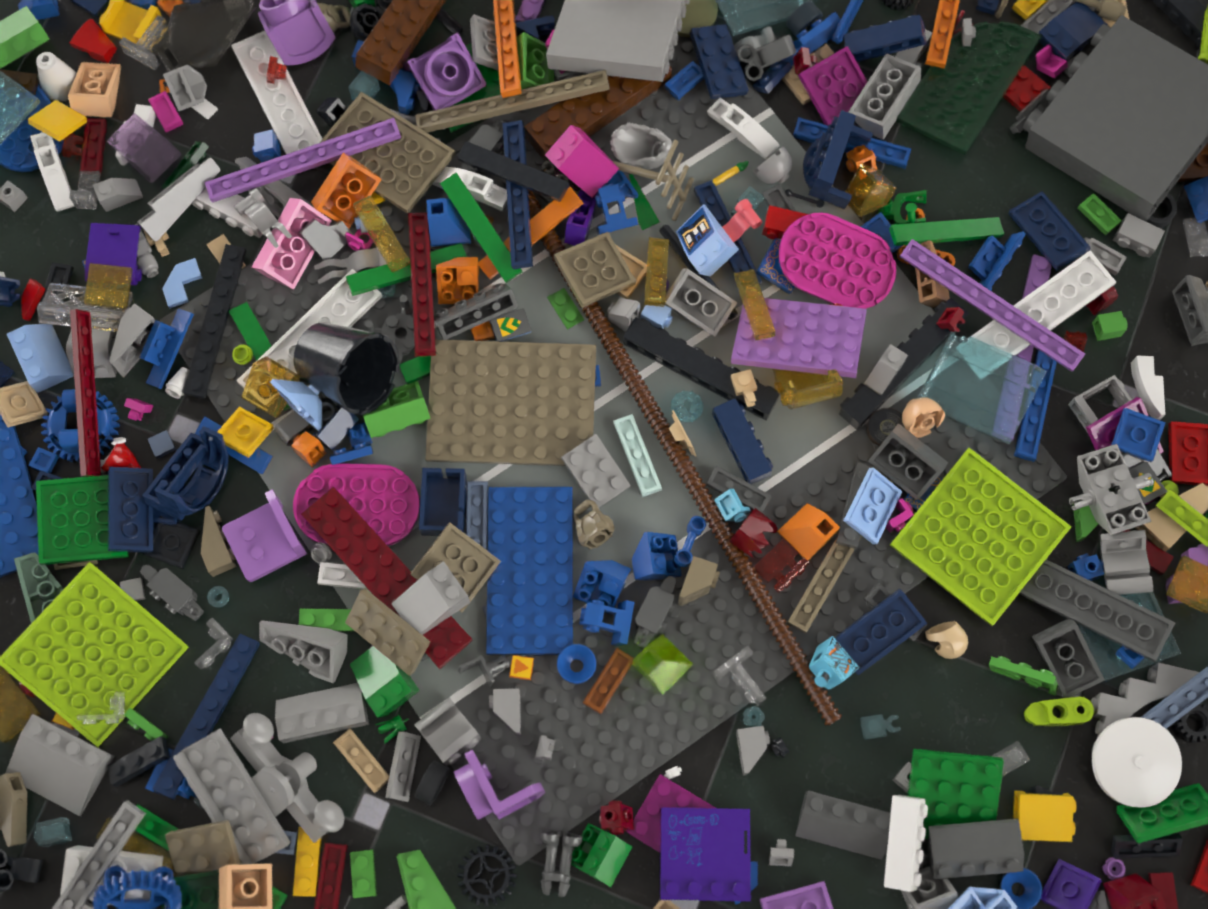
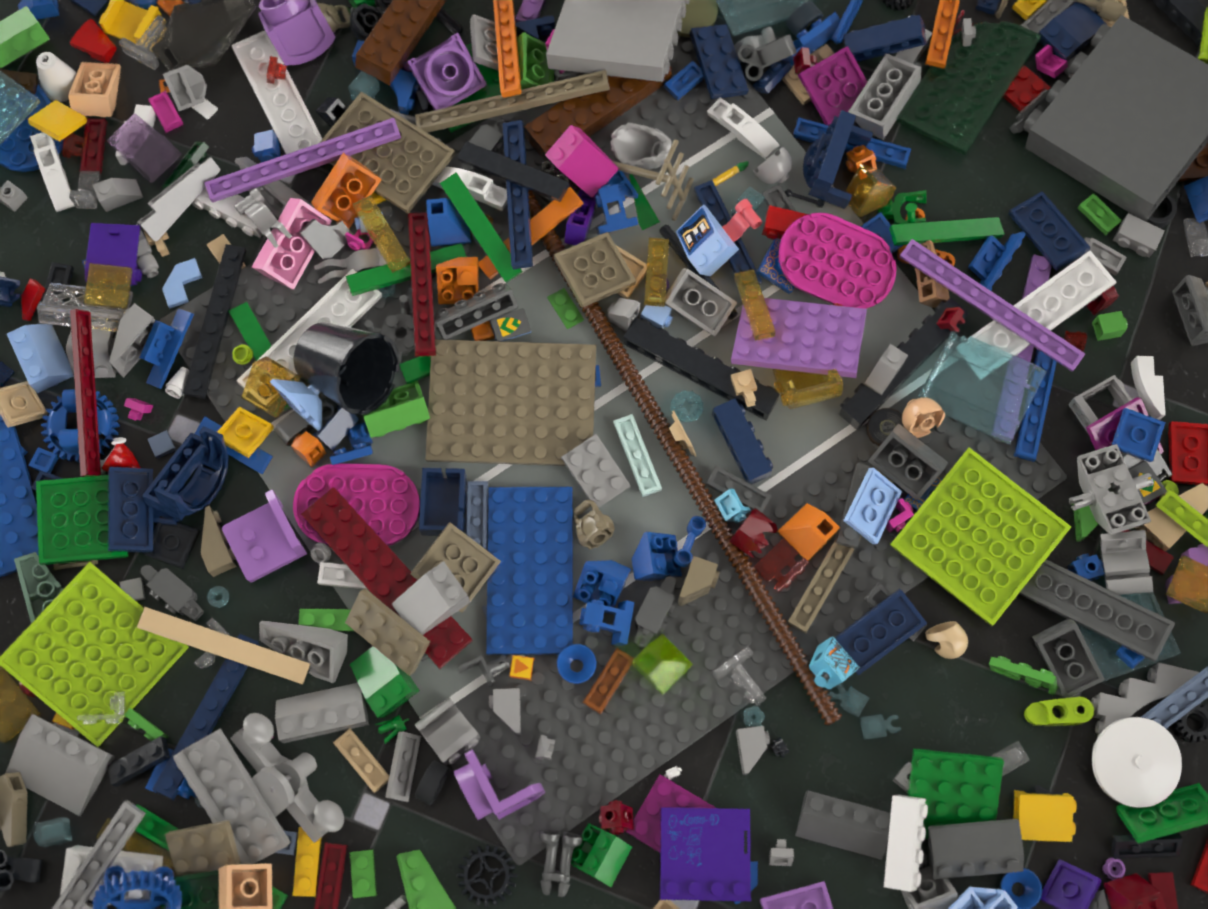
none -> tan tile [137,607,311,684]
none -> clear light blue plate [828,683,869,717]

